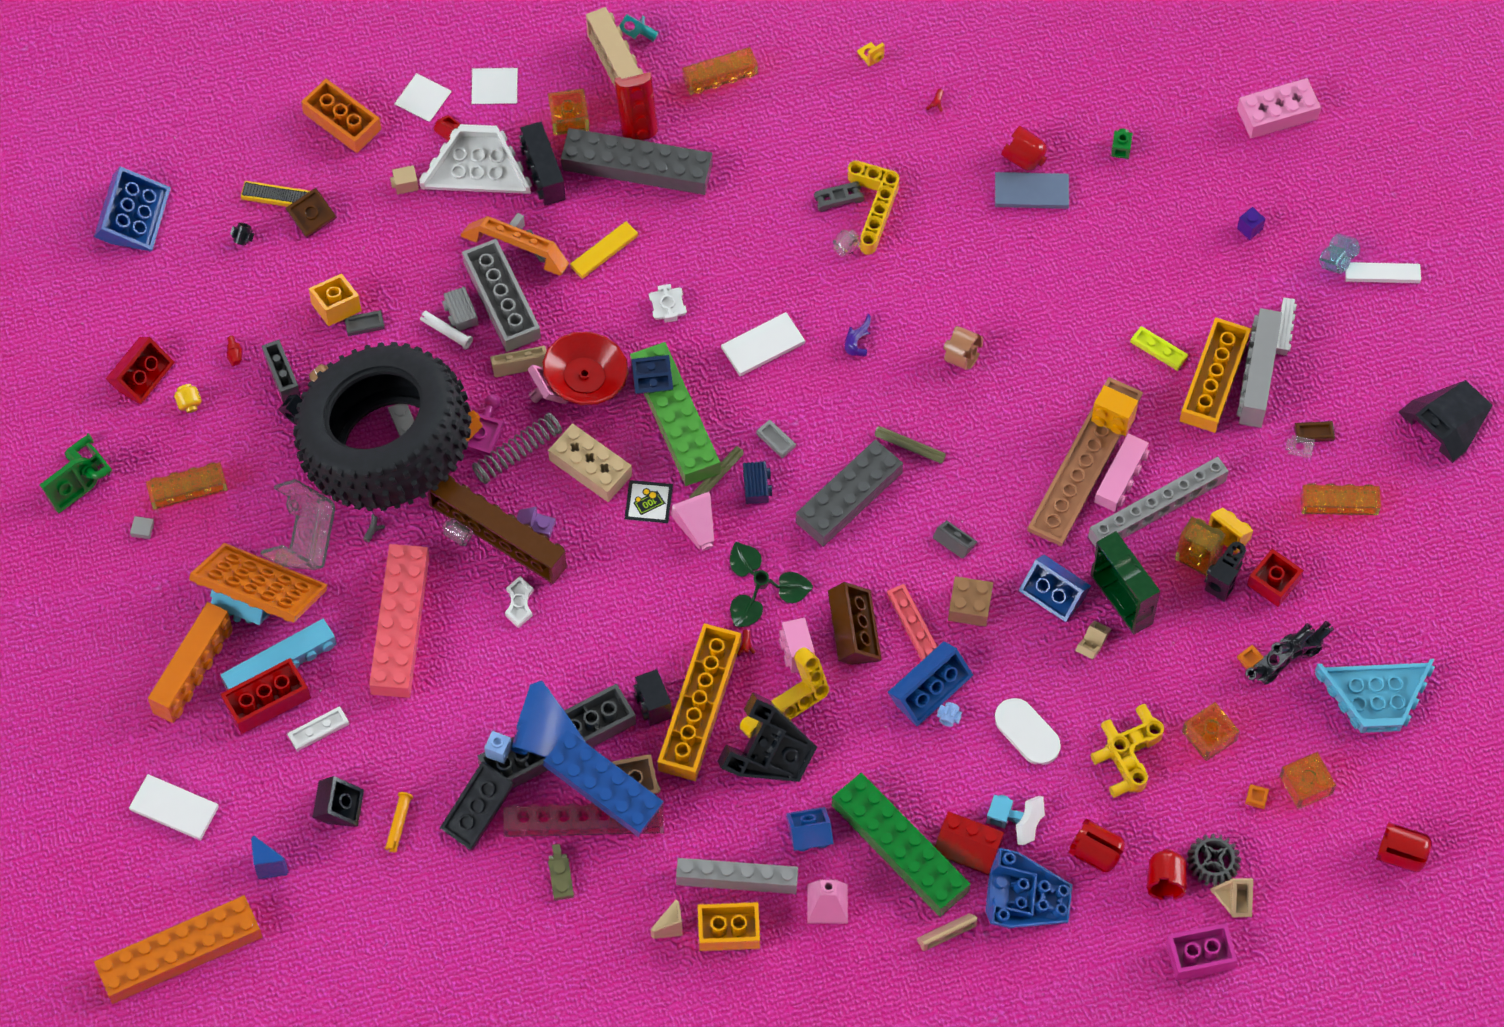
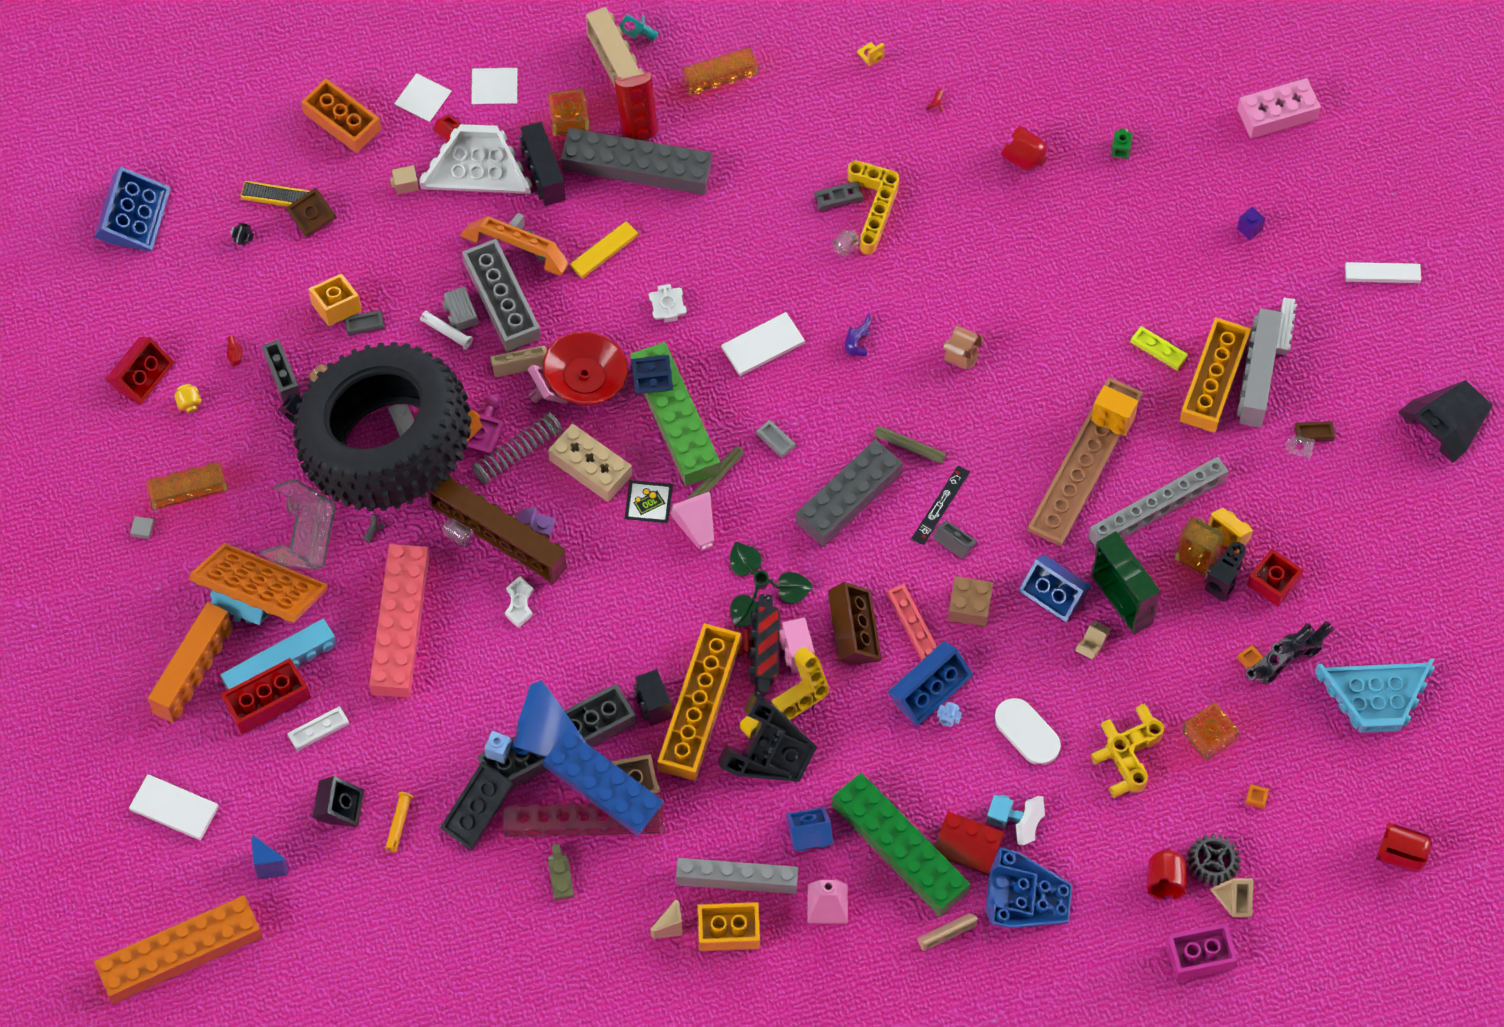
green plate [40,433,112,513] -> none
dark blue brick [743,461,772,504] -> none
sand blue tile [995,172,1069,209] -> none
red cylinder [1068,818,1125,872] -> none
bright pink brick [1094,434,1150,512] -> none
brick [1280,752,1336,809] -> none
clear yellow brick [1301,483,1381,515] -> none
clear light blue brick [1319,233,1360,274] -> none
none -> black hinge [748,594,780,697]
none -> black sticker [911,465,970,545]

